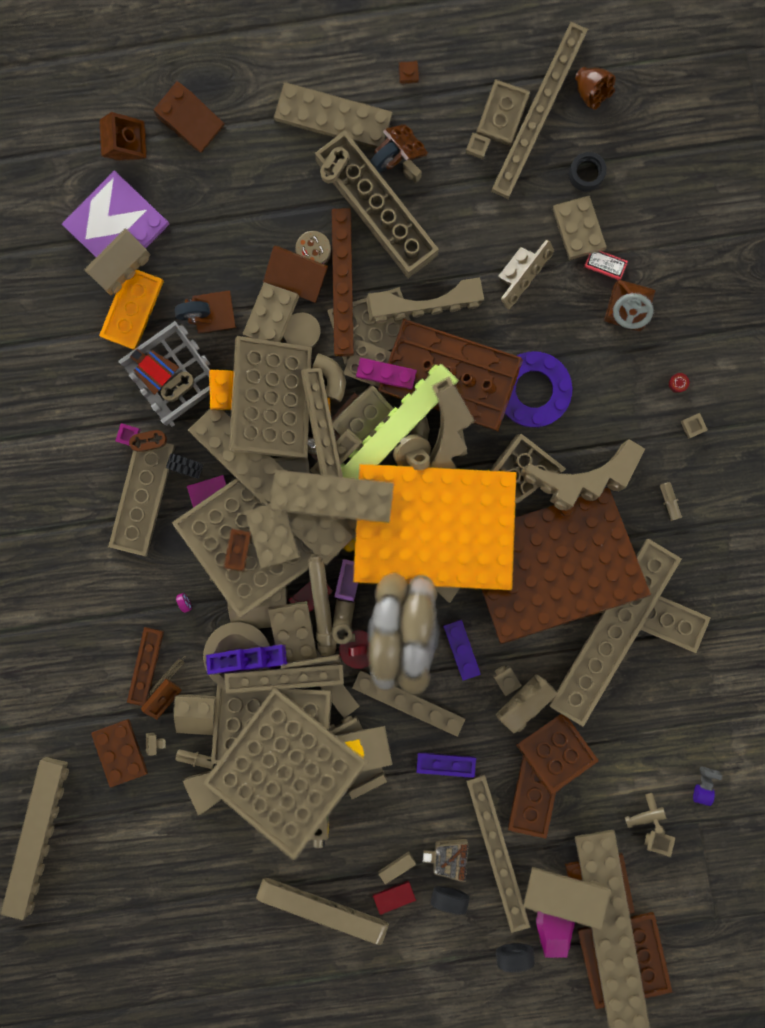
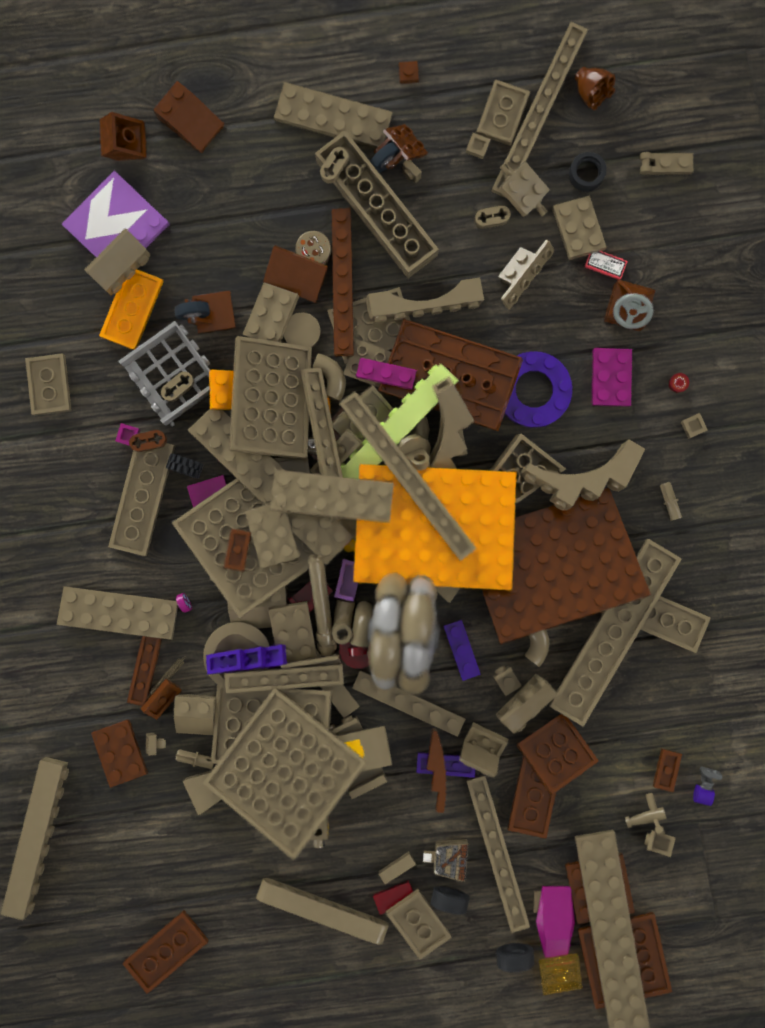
torso [130,348,179,395] -> none
dark tan tile [523,867,611,930] -> none
none -> dark tan plate [25,354,72,416]
none -> dark tan plate [57,587,178,640]
none -> reddish brown plate [122,910,209,994]
none -> dark tan plate [339,392,477,561]
none -> dark tan cylinder [350,601,374,647]
none -> dark tan plate [386,889,452,960]
none -> reddish brown slope [426,728,446,813]
none -> dark tan bracket [459,722,508,777]
none -> dark tan beam [474,206,510,229]
none -> dark tan plate [499,161,550,217]
none -> dark tan cylinder [524,630,550,667]
none -> clear yellow tile [538,953,582,995]
none -> magenta plate [592,348,632,407]
none -> dark tan plate [640,152,693,175]
none -> reddish brown plate [653,748,682,792]

